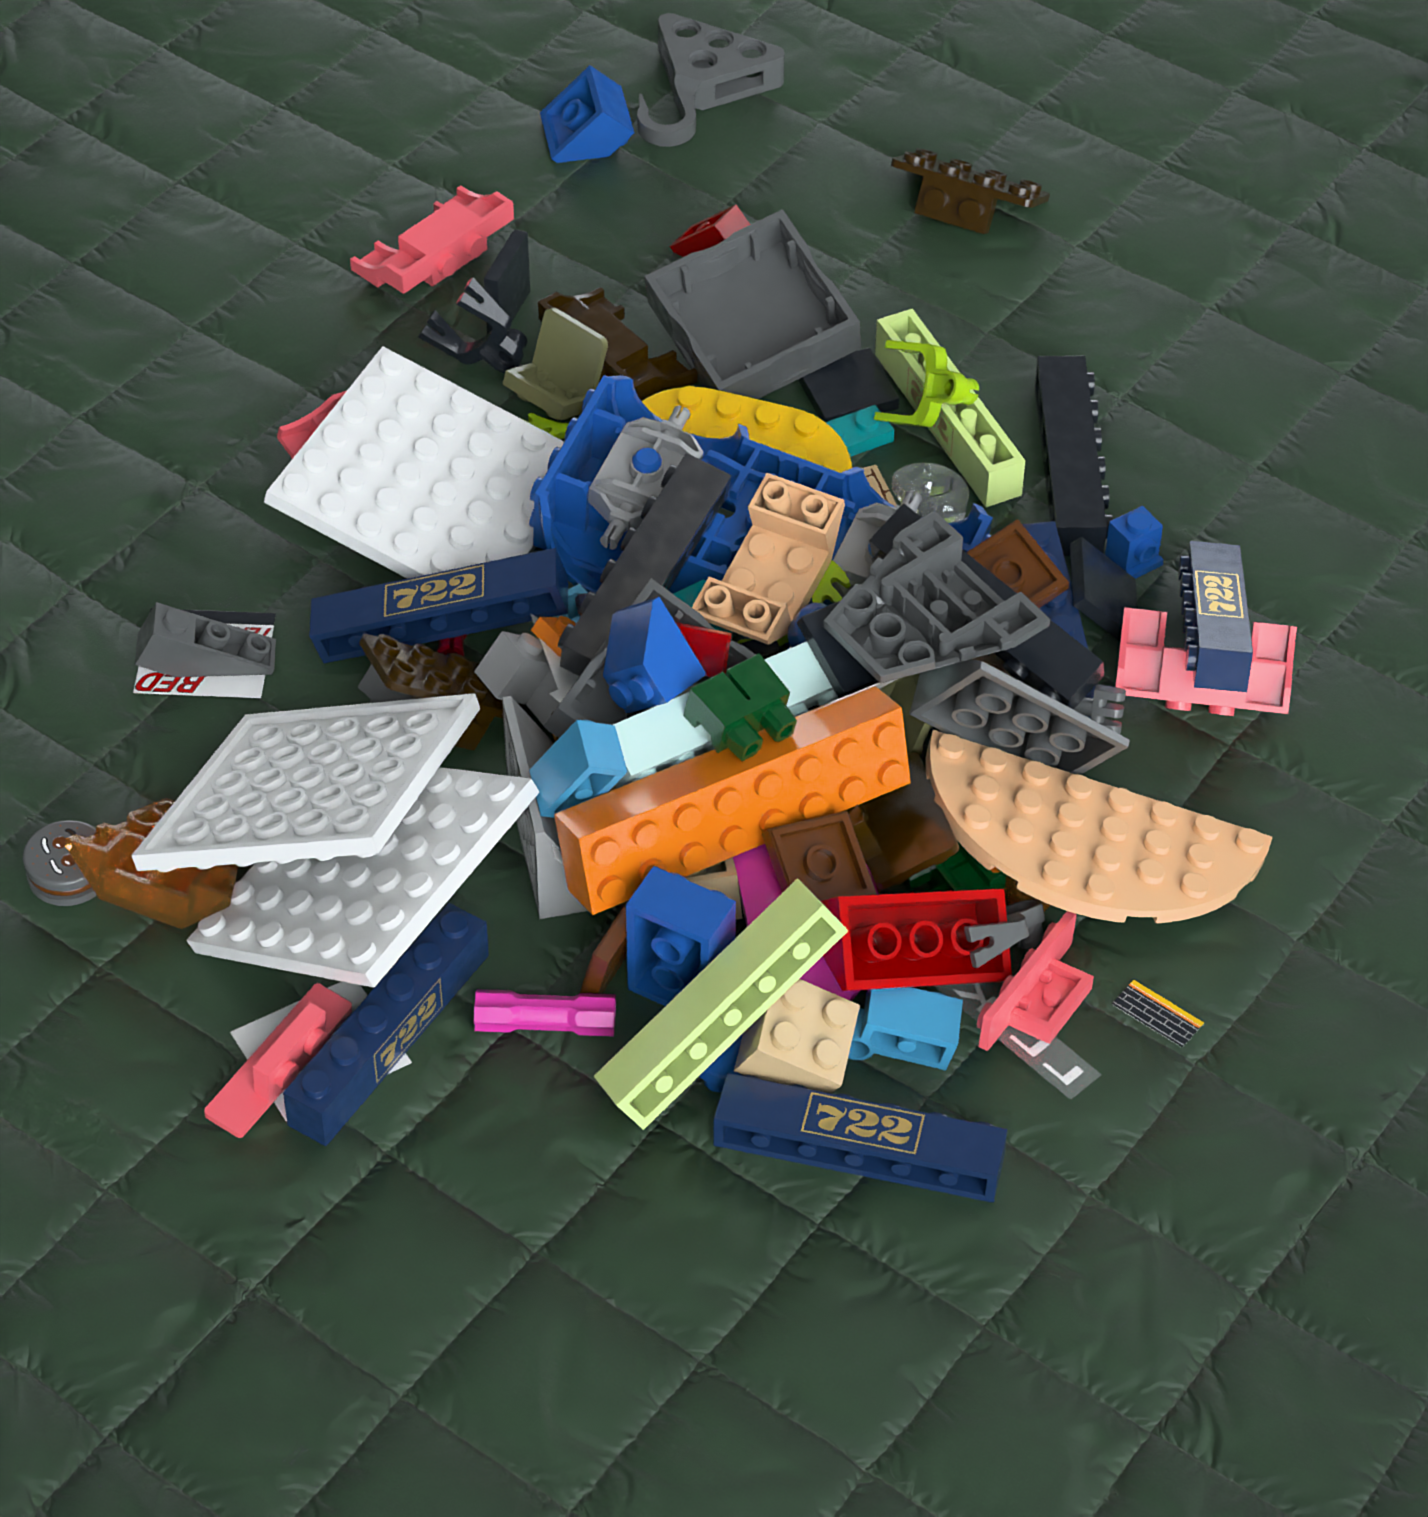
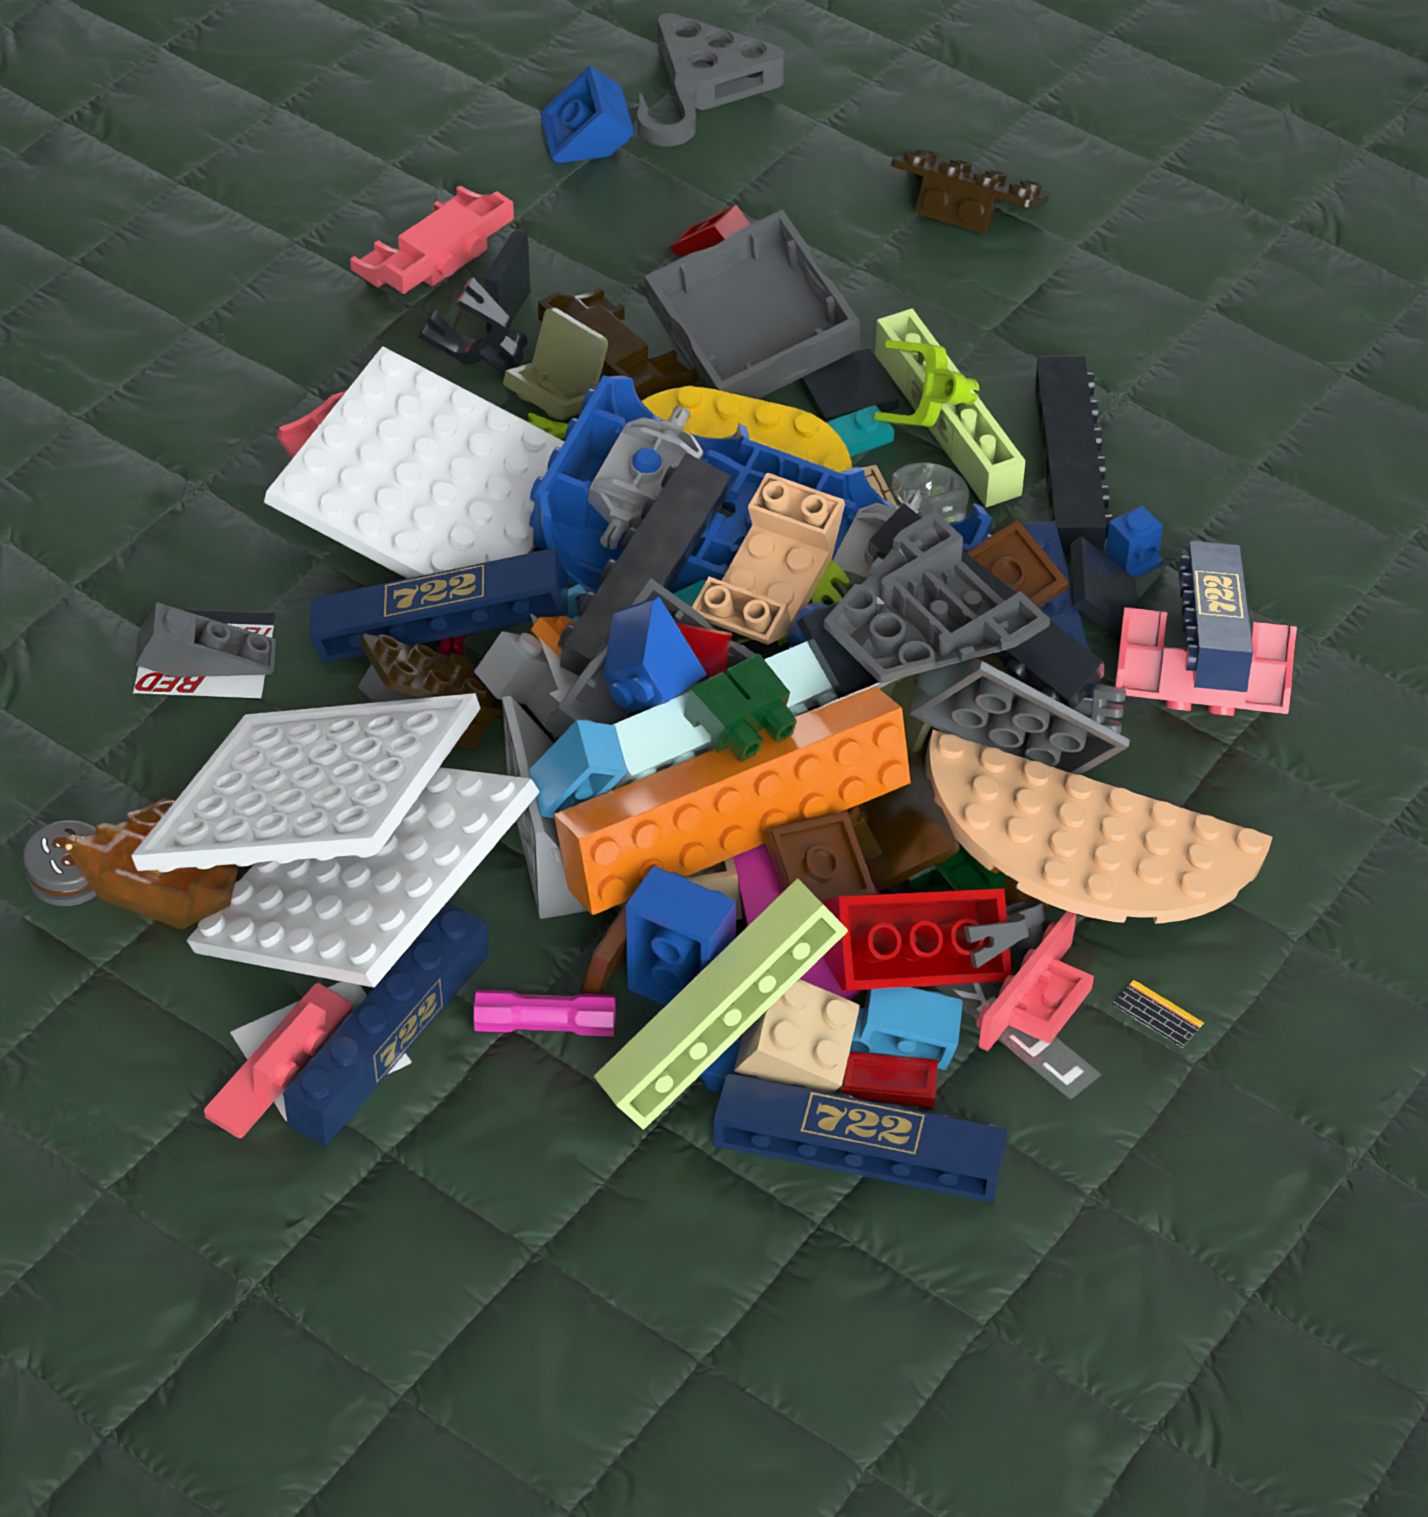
none -> red tile [841,1051,938,1108]

